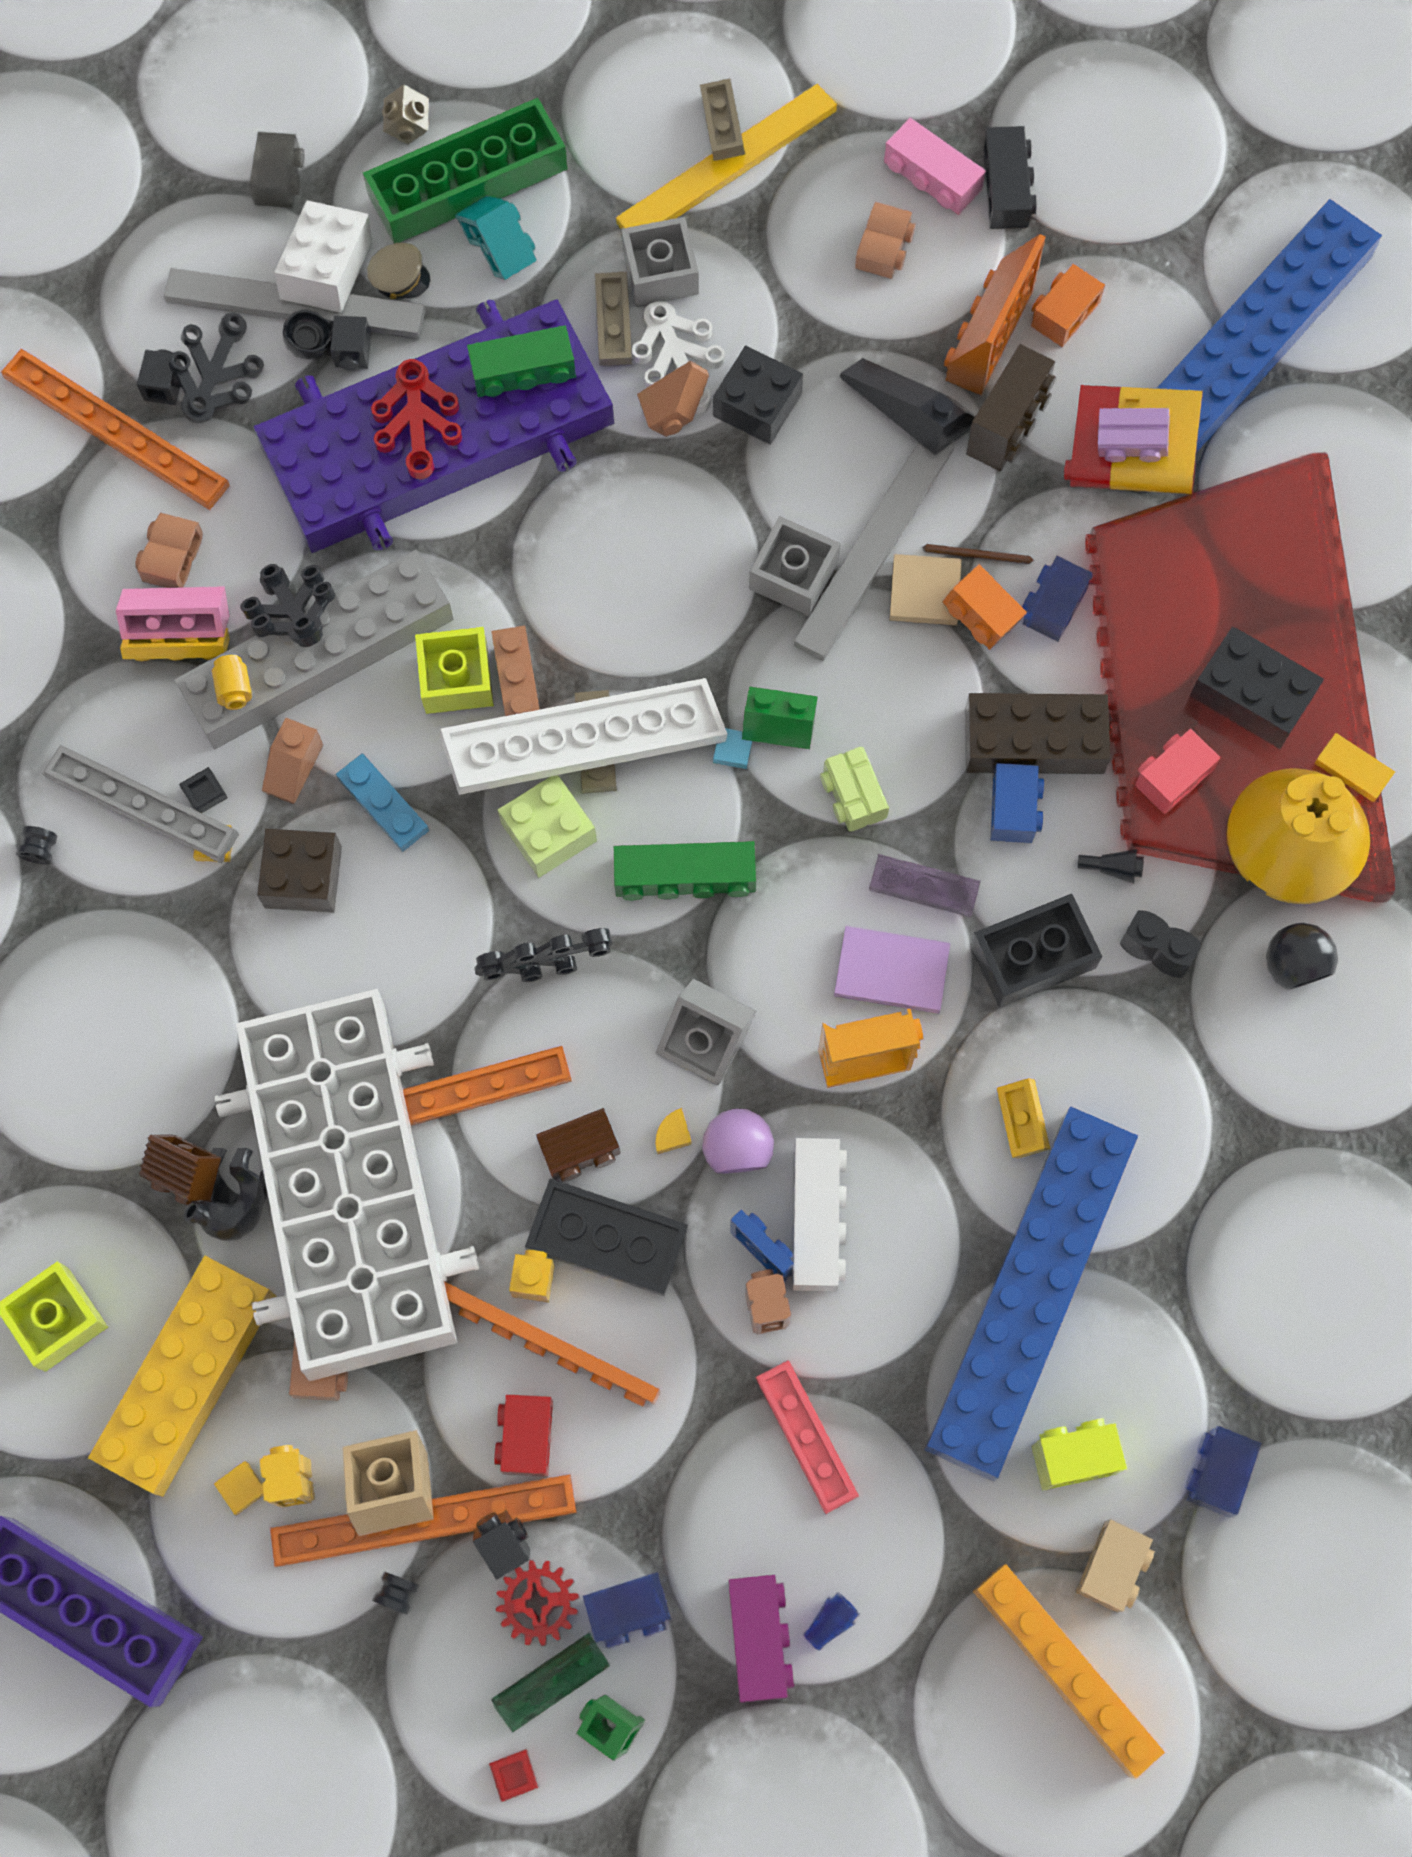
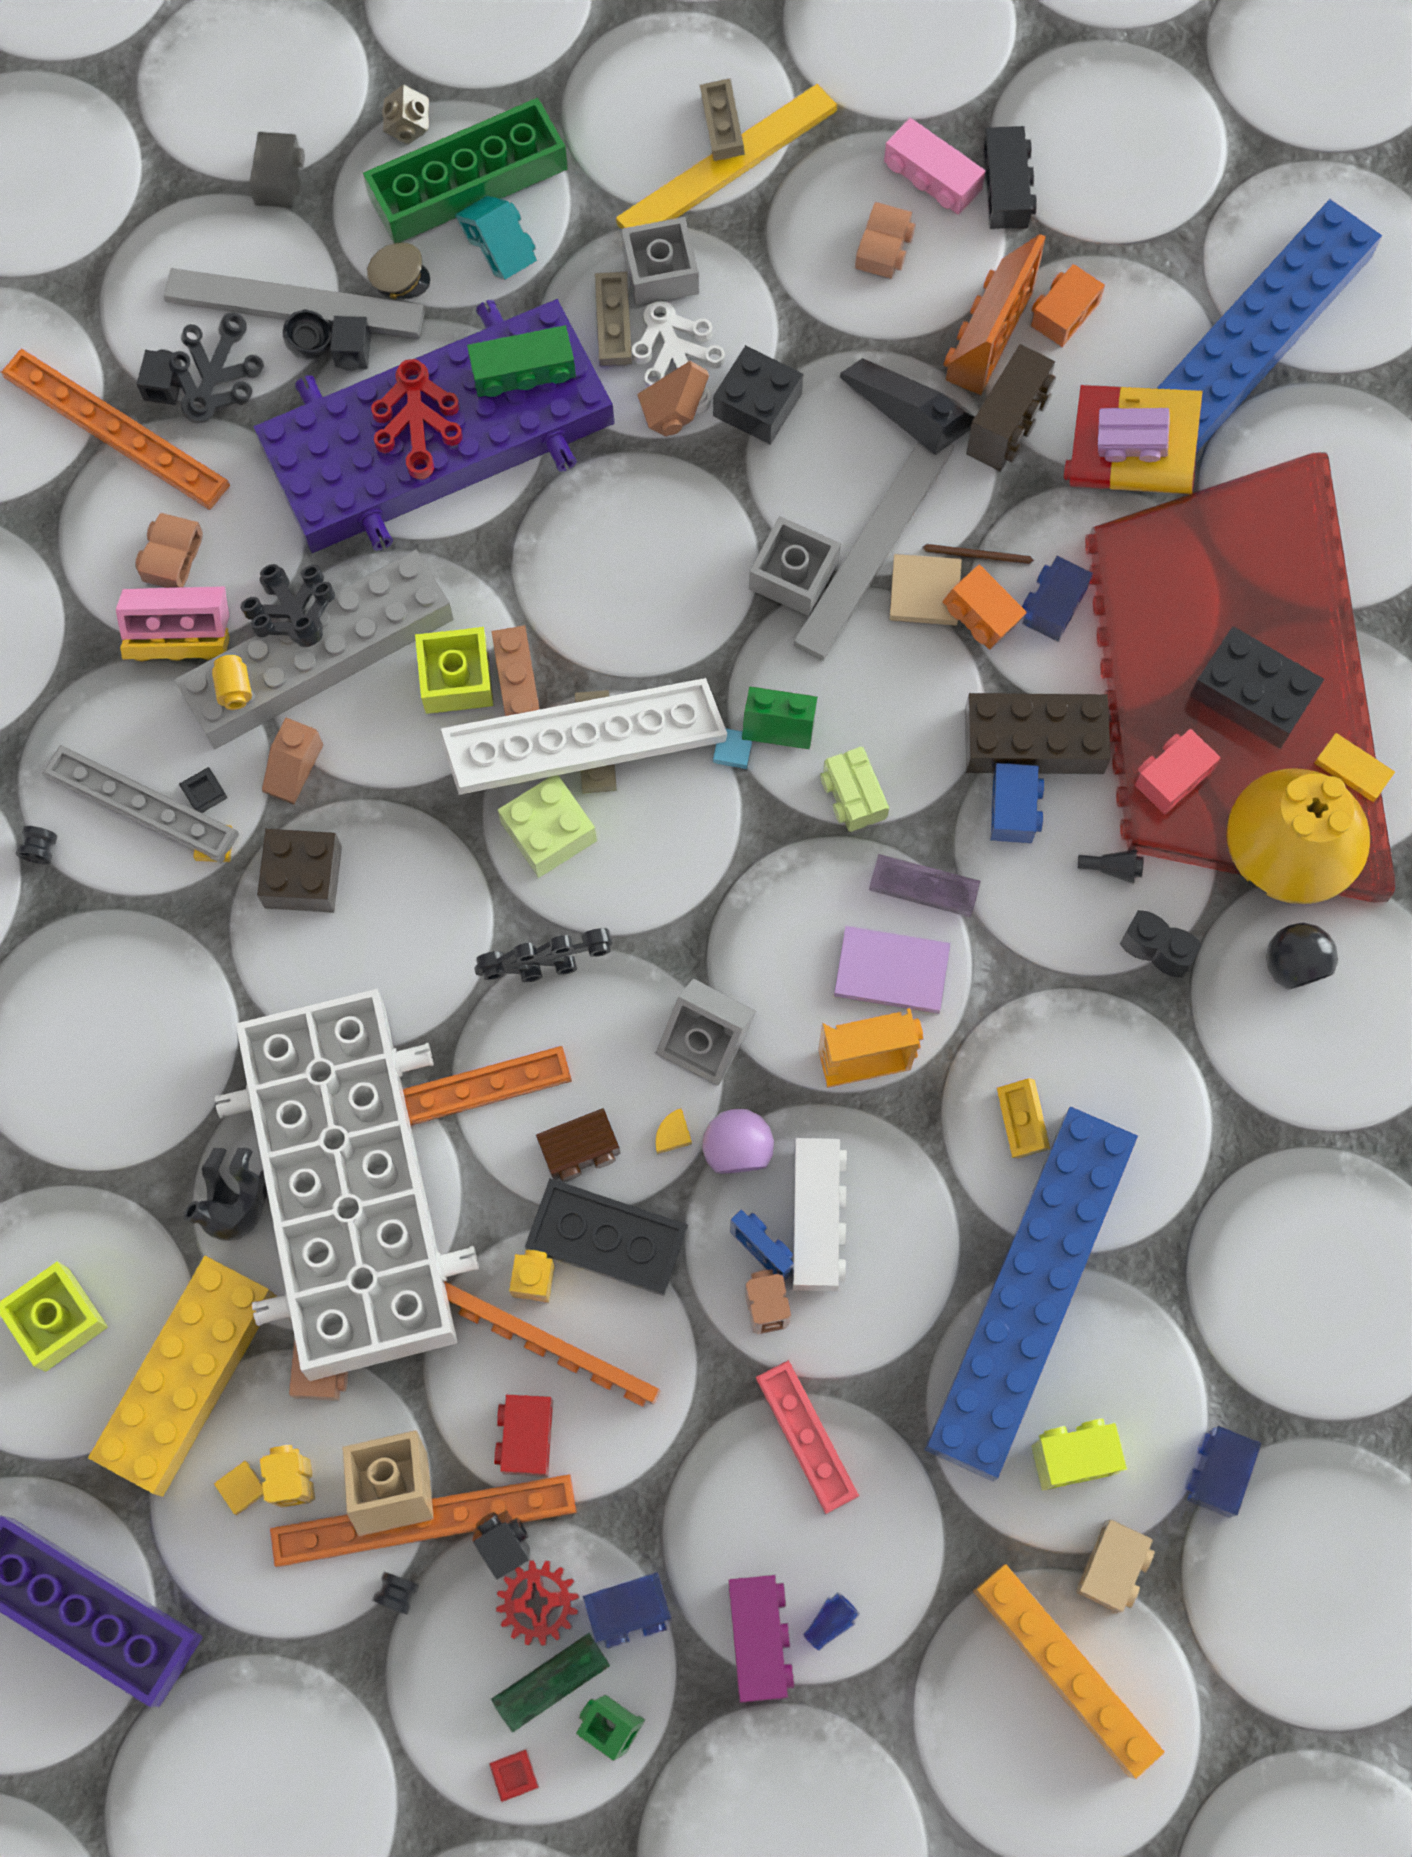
reddish brown brick [139,1134,221,1205] -> none
white brick [274,201,372,313] -> none
dark azure plate [336,753,430,852] -> none
green brick [613,841,756,901] -> none
black brick [970,893,1103,1008] -> none

